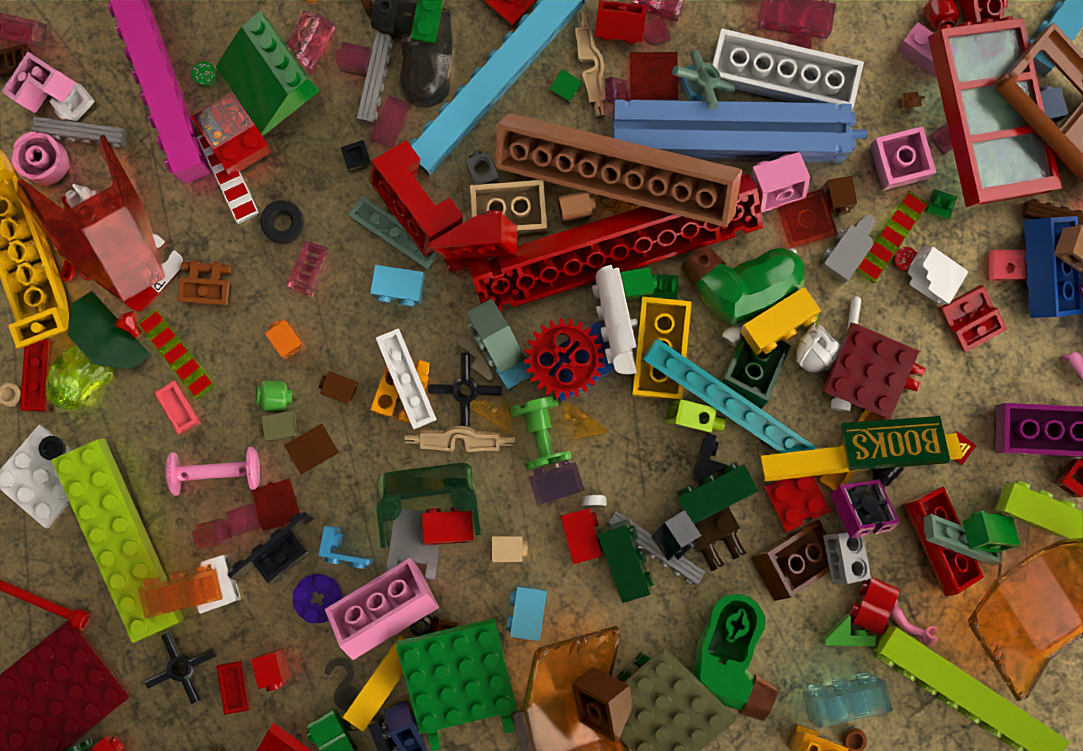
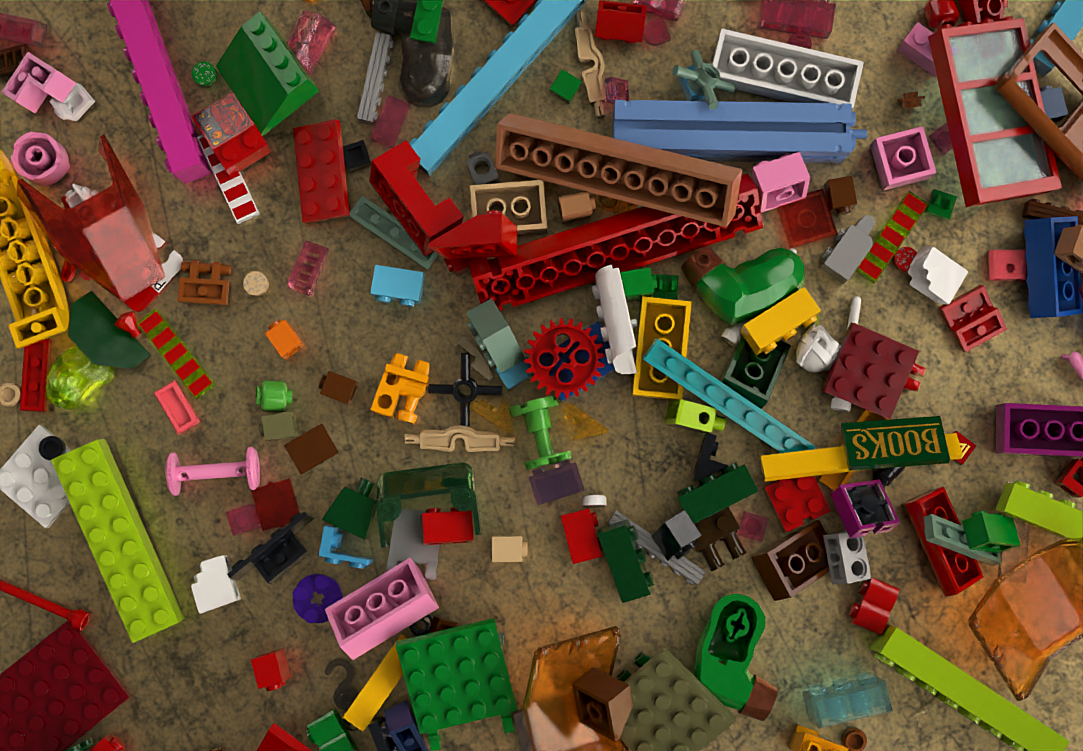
light grey piece [32,117,127,148] -> none
clear orange brick [138,564,224,619] -> none
black bar [144,632,217,704] -> none
clear pink slope [193,519,233,549] -> none
red tile [216,660,250,715] -> none
black tyre [260,200,304,244] -> none
clear pink brick [335,42,372,77] -> none
white plate [376,328,437,430] -> none
medium azure brick [506,586,547,641] -> none
clear red tile [629,52,678,101] -> none
bright green slope [821,614,876,646] -> none
bright pink piece [890,600,938,646] -> none
none -> tan tile [243,271,269,296]
none -> red plate [293,119,350,224]
none -> dark green torso [322,477,378,540]
none -> clear pink plate [737,511,769,542]

